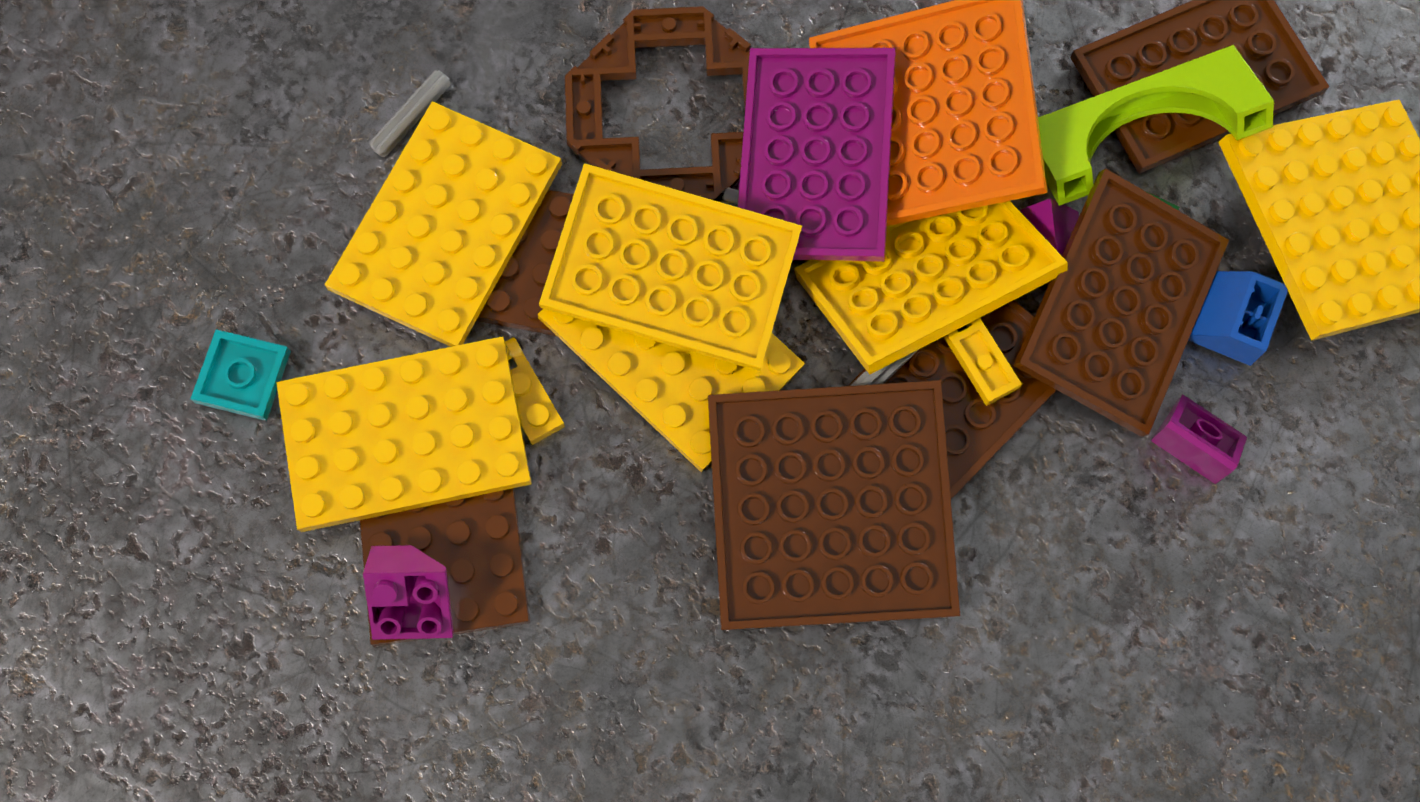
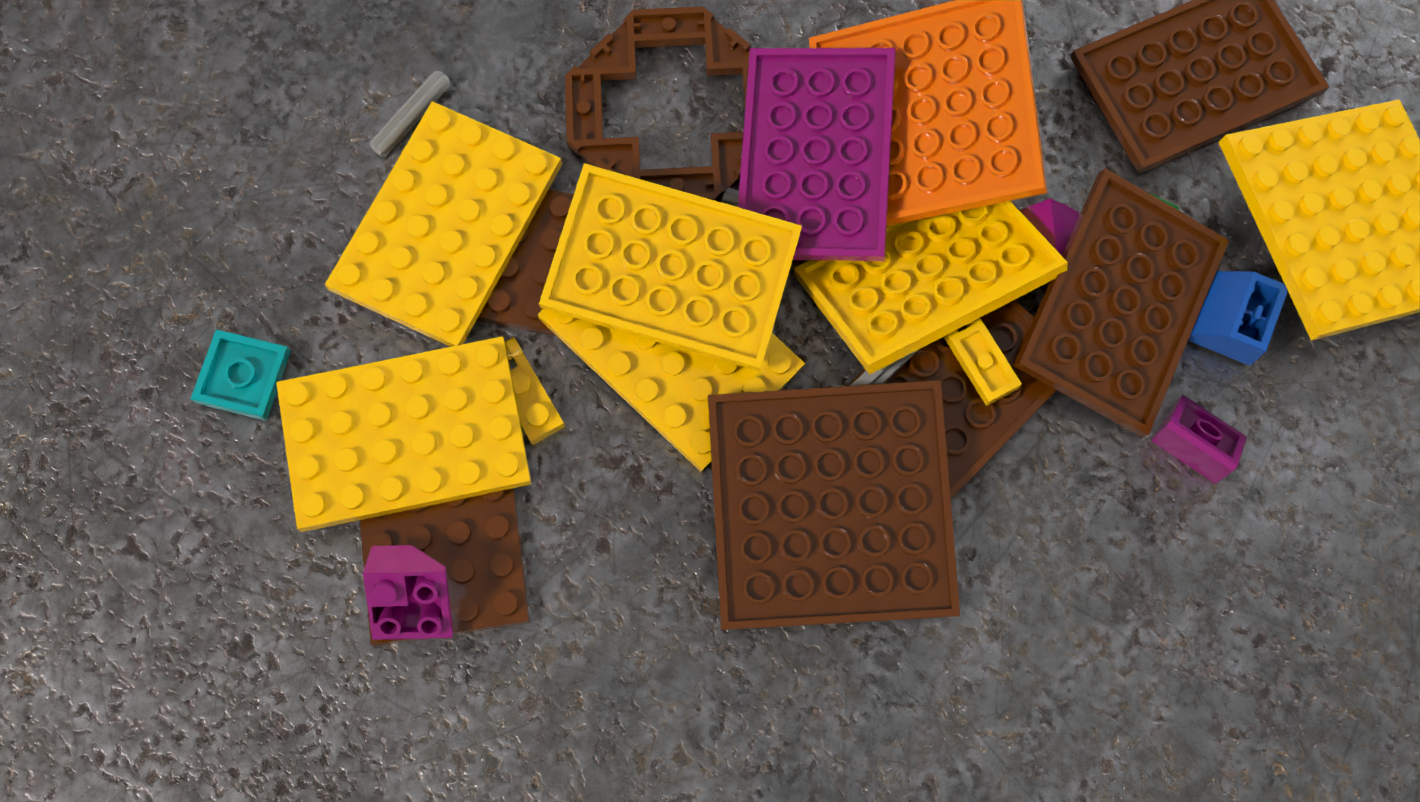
lime arch [1038,45,1274,206] -> none

